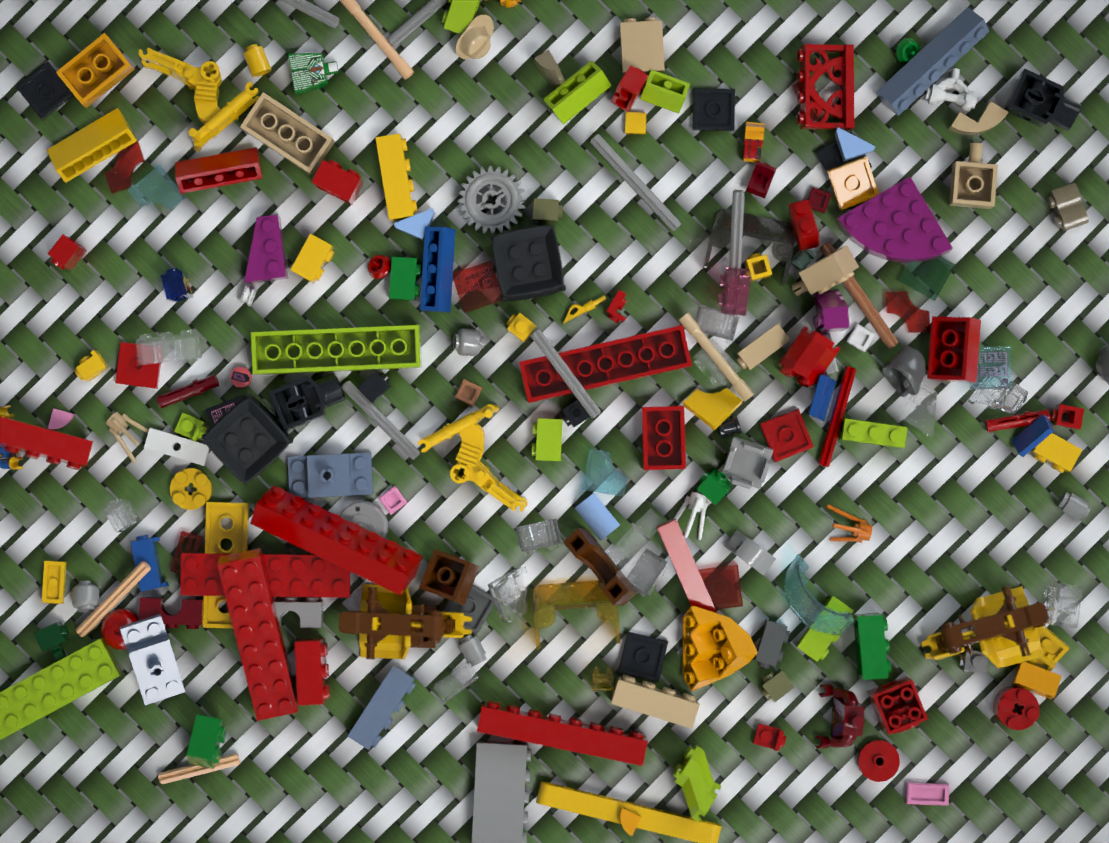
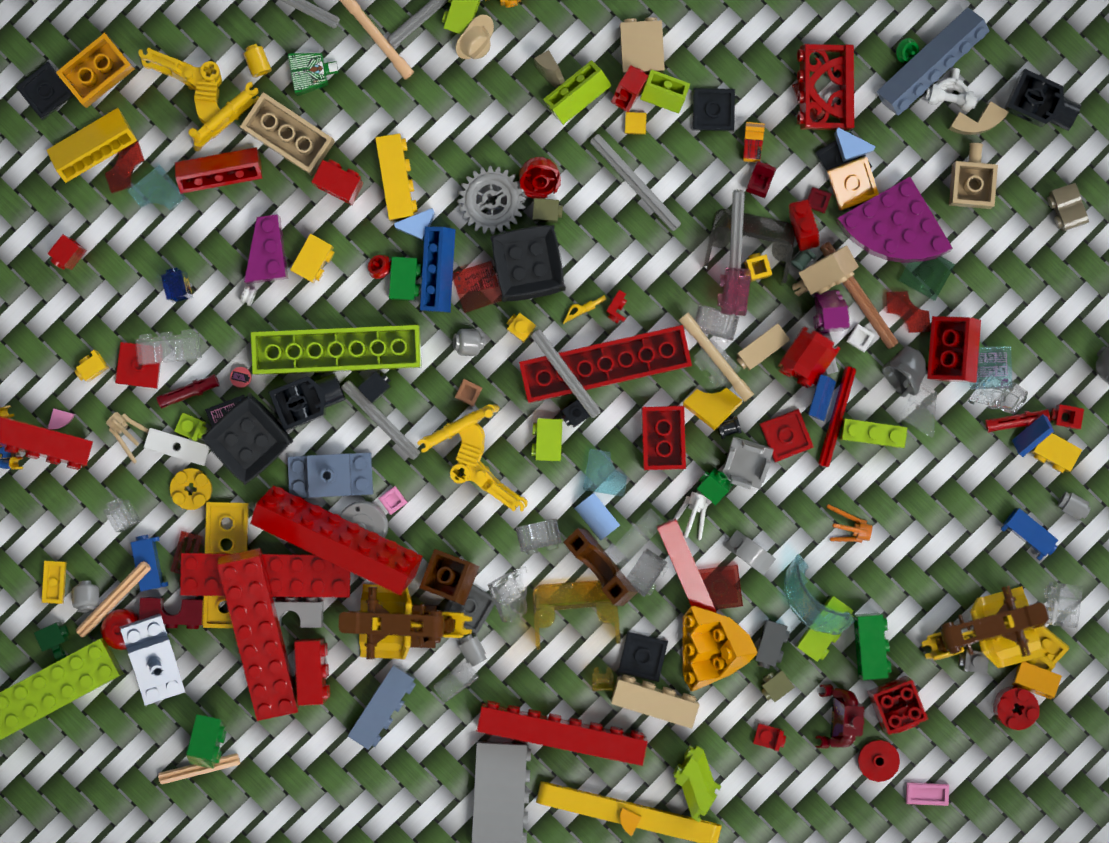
none -> red cylinder [519,157,561,199]
none -> blue brick [1001,508,1058,561]

